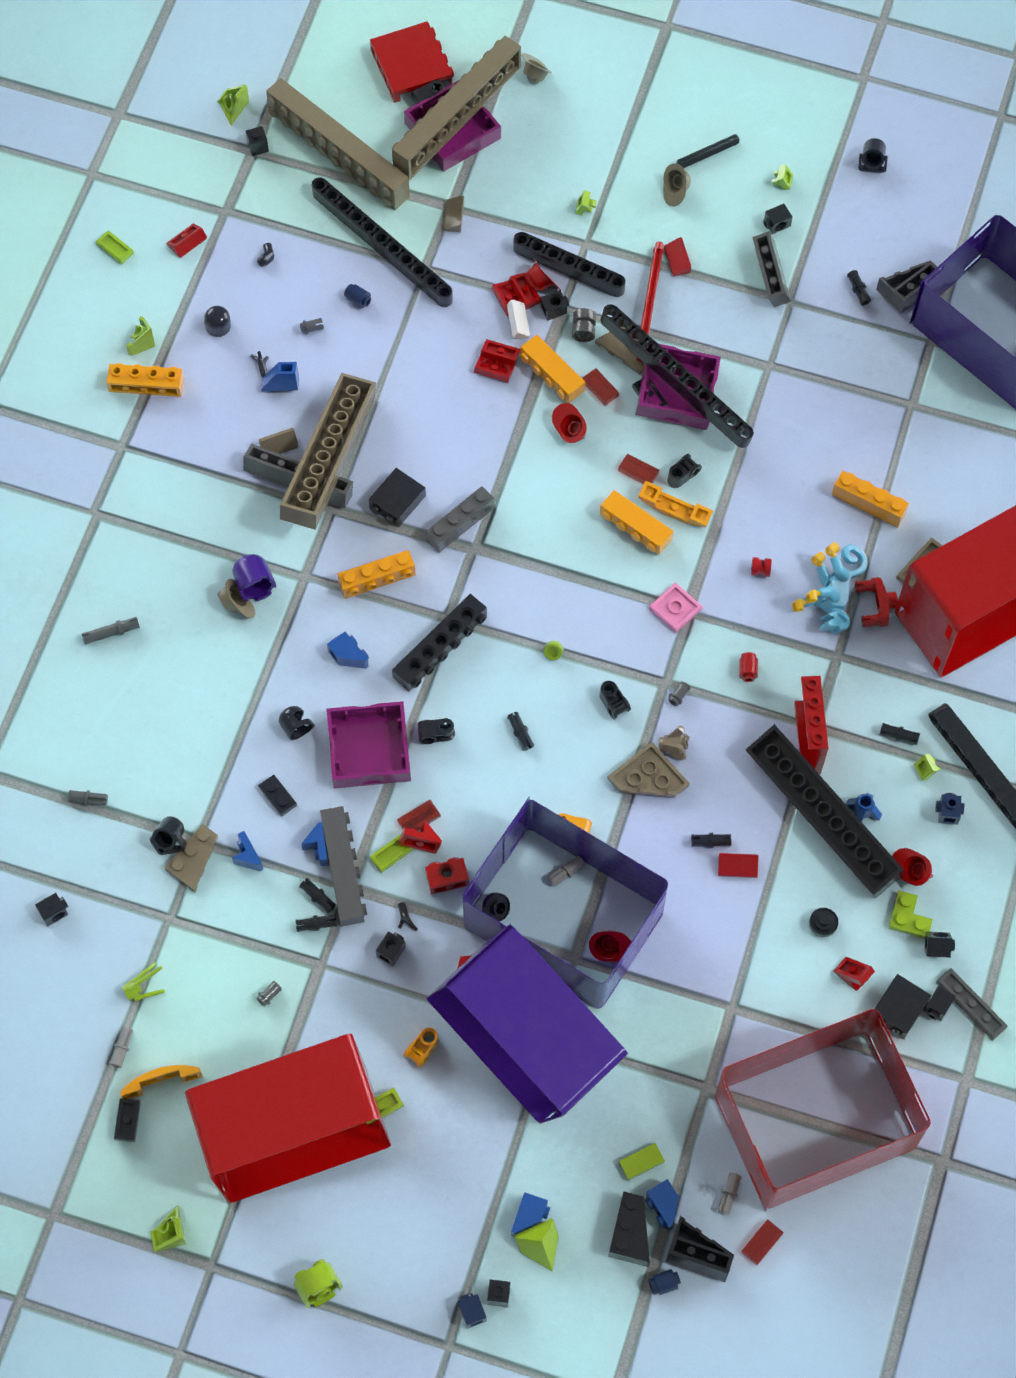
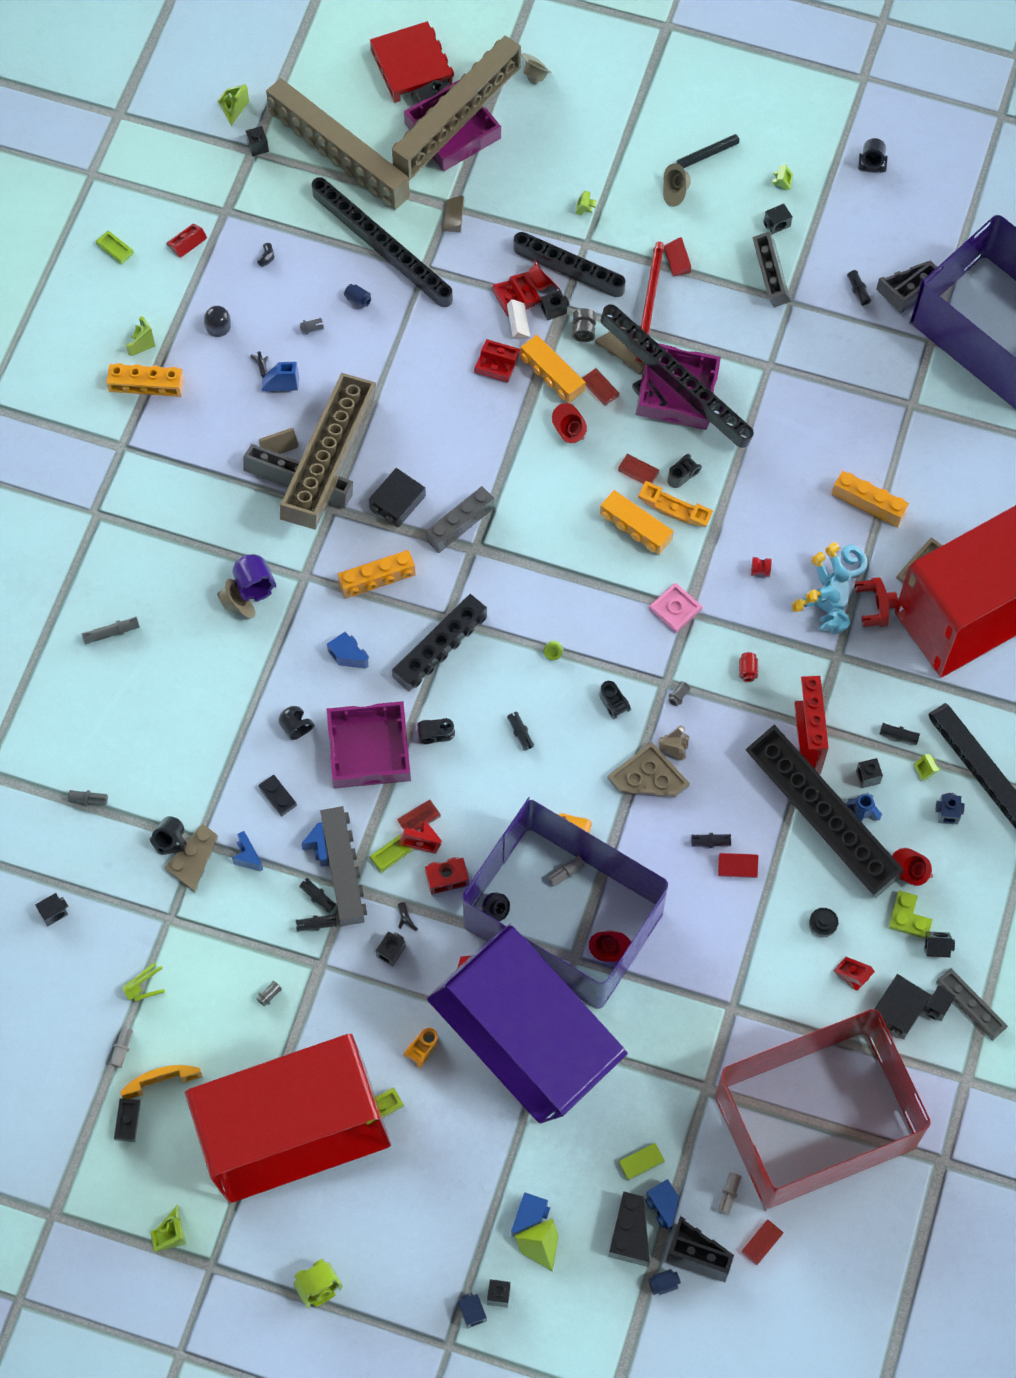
none -> black brick [856,758,883,788]

